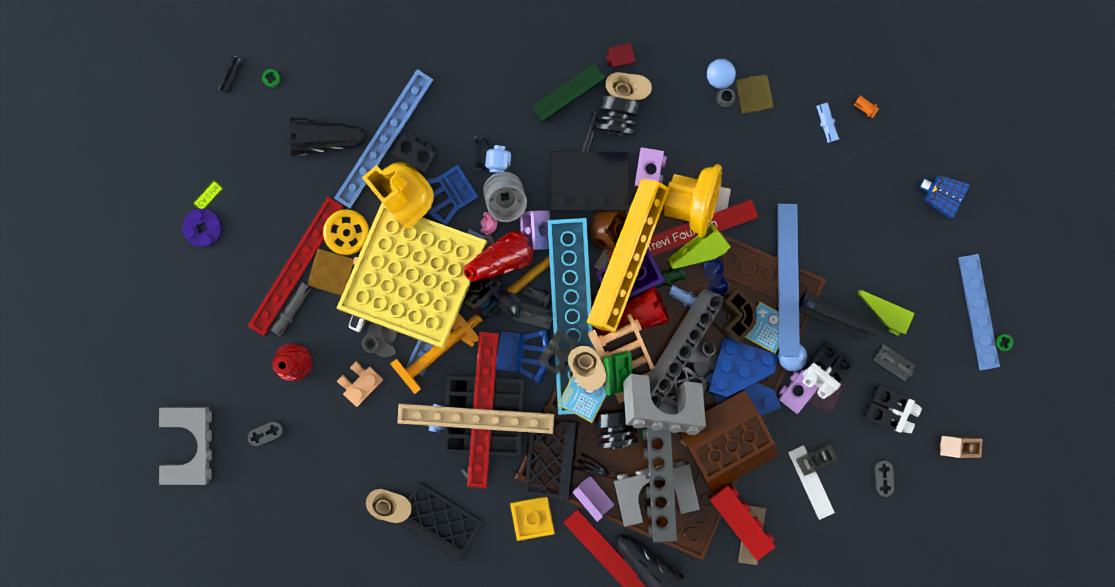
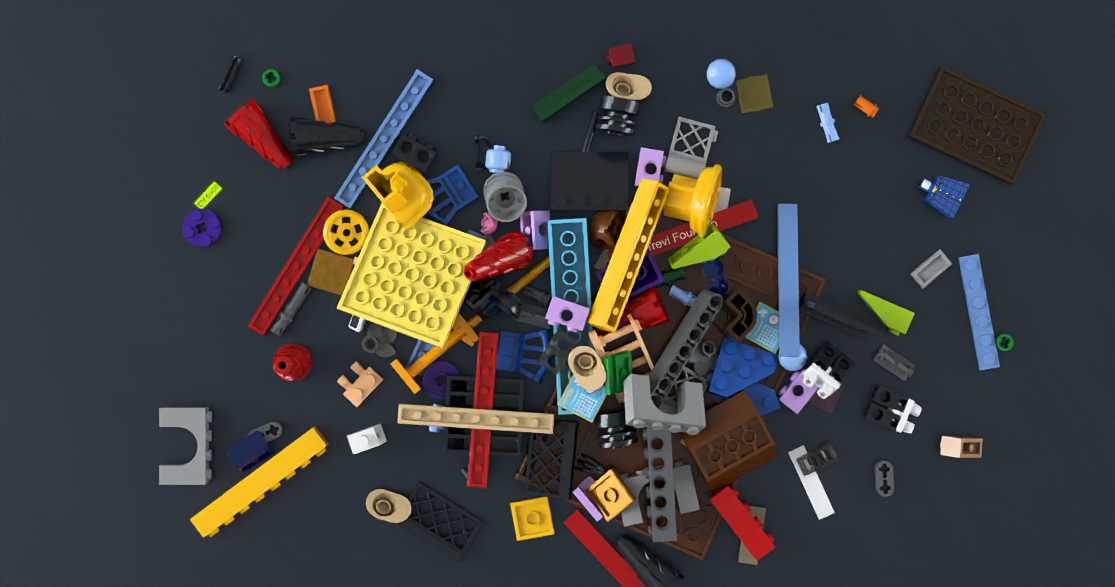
none -> yellow brick [190,426,329,538]
none -> red cone [224,99,292,170]
none -> clear blue panel [227,430,275,473]
none -> orange tile [309,85,336,123]
none -> white torso [346,423,387,454]
none -> dark purple plate [422,361,460,400]
none -> lavender brick [545,296,590,333]
none -> tile [585,468,637,522]
none -> light grey piece [664,117,718,179]
none -> dark brown plate [909,66,1047,184]
none -> light grey tile [910,249,952,289]

